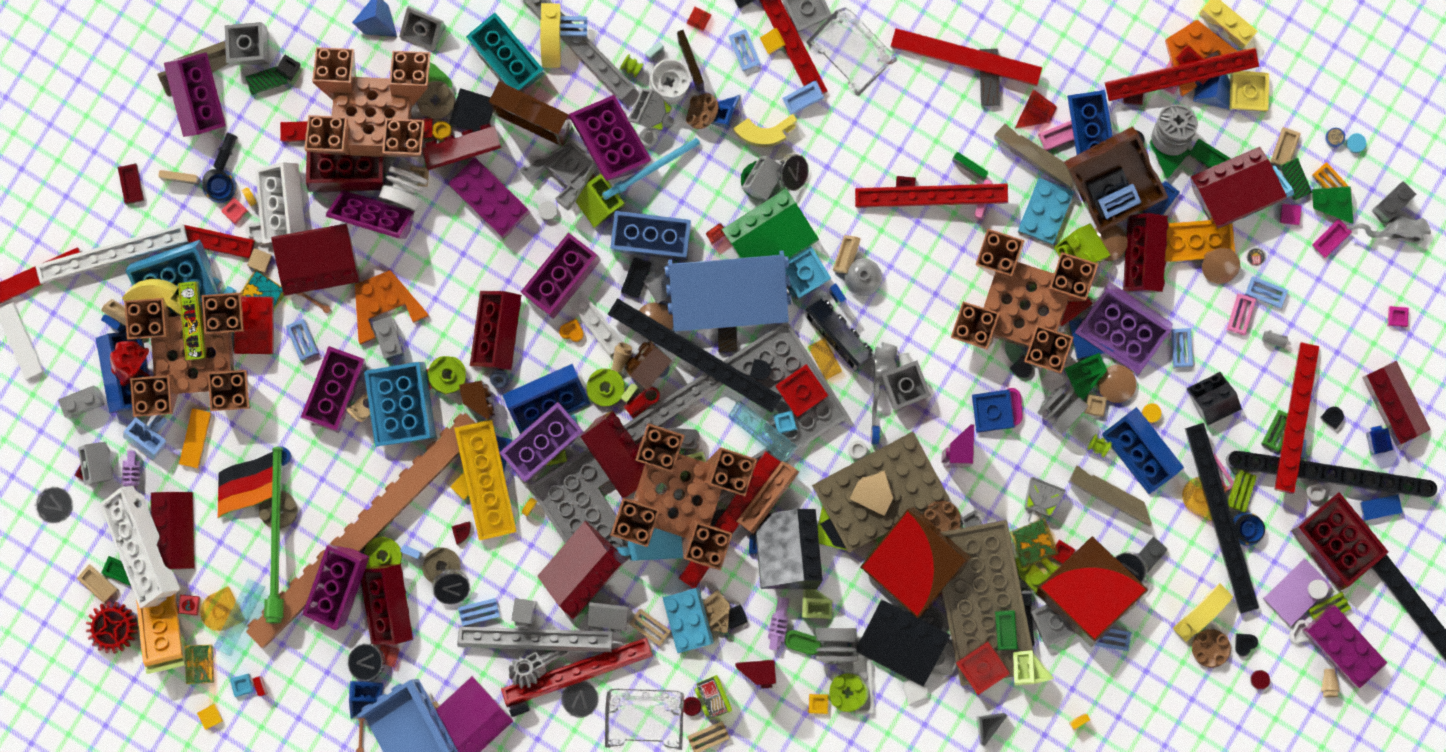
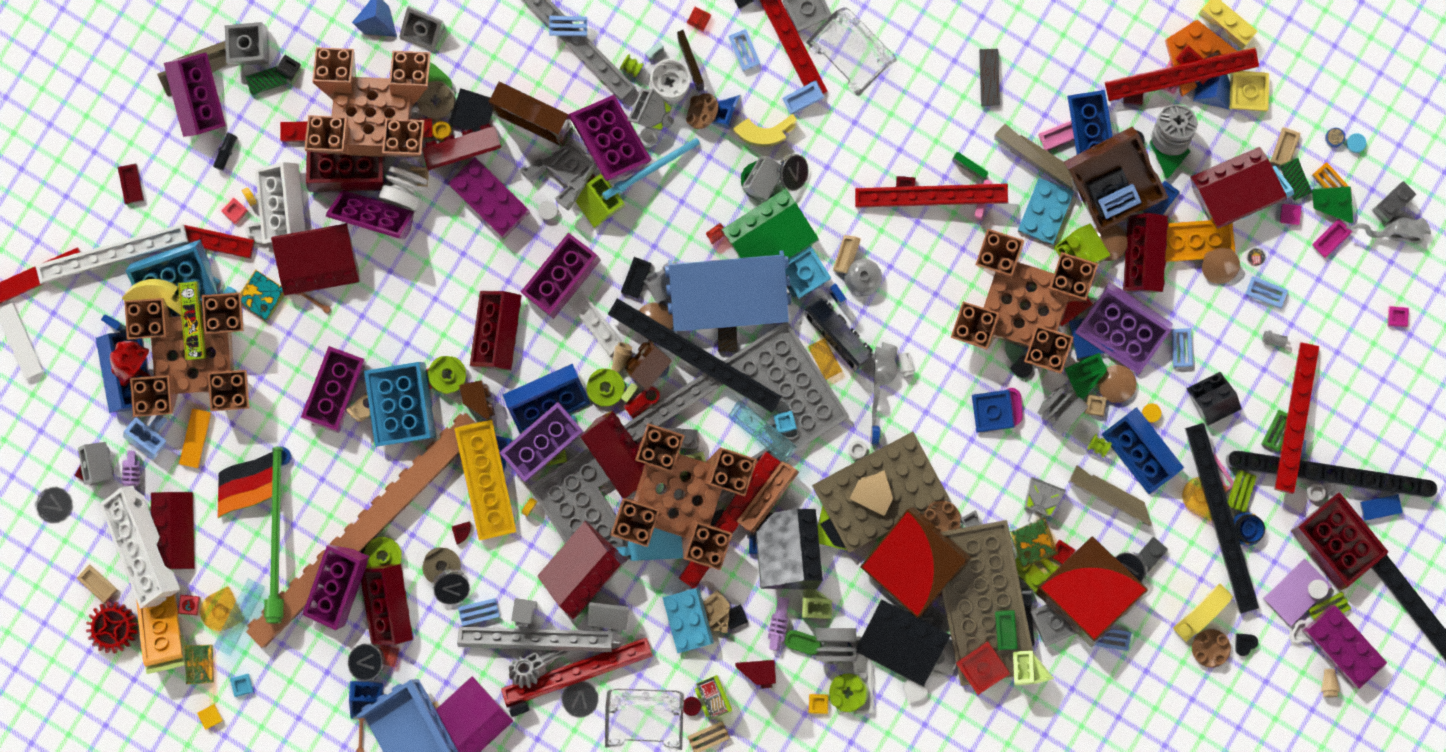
light grey brick [58,385,105,419] -> none
tan tile [101,299,126,326] -> none
green tile [101,556,131,586] -> none
tan tile [158,170,200,185] -> none
blue piece [202,169,236,203] -> none
red plate [234,296,274,355] -> none
tan tile [247,248,272,273] -> none
red tile [252,676,268,697] -> none
dark tan plate [259,491,298,529] -> none
light blue tile [286,319,319,361] -> none
orange wing [355,270,429,345] -> none
light grey brick [373,316,404,361] -> none
light blue tile [400,545,422,560] -> none
yellow tile [450,473,469,500] -> none
teal brick [466,12,545,92] -> none
sand blue plate [490,369,509,388] -> none
light yellow arch [540,3,561,68] -> none
light orange tile [559,318,584,342] -> none
medium blue brick [610,211,691,260] -> none
tan tile [629,608,671,646] -> none
black tile [750,358,771,380] -> none
yellow tile [760,28,786,54] -> none
red plate [775,364,829,417] -> none
light grey slope [881,360,931,410] -> none
red tile [890,28,1043,86] -> none
magenta slope [941,424,975,468] -> none
dark grey slope [976,713,1008,746] -> none
clear red slope [1014,90,1057,129] -> none
yellow tile [1069,713,1091,730] -> none
green tile [1188,139,1231,168] -> none
bright pink tile [1226,293,1256,336] -> none
dark red tile [1250,670,1270,689] -> none
black tile [1320,406,1344,430] -> none
dark red slope [1362,360,1431,446] -> none
clear blue brick [1366,425,1393,455] -> none

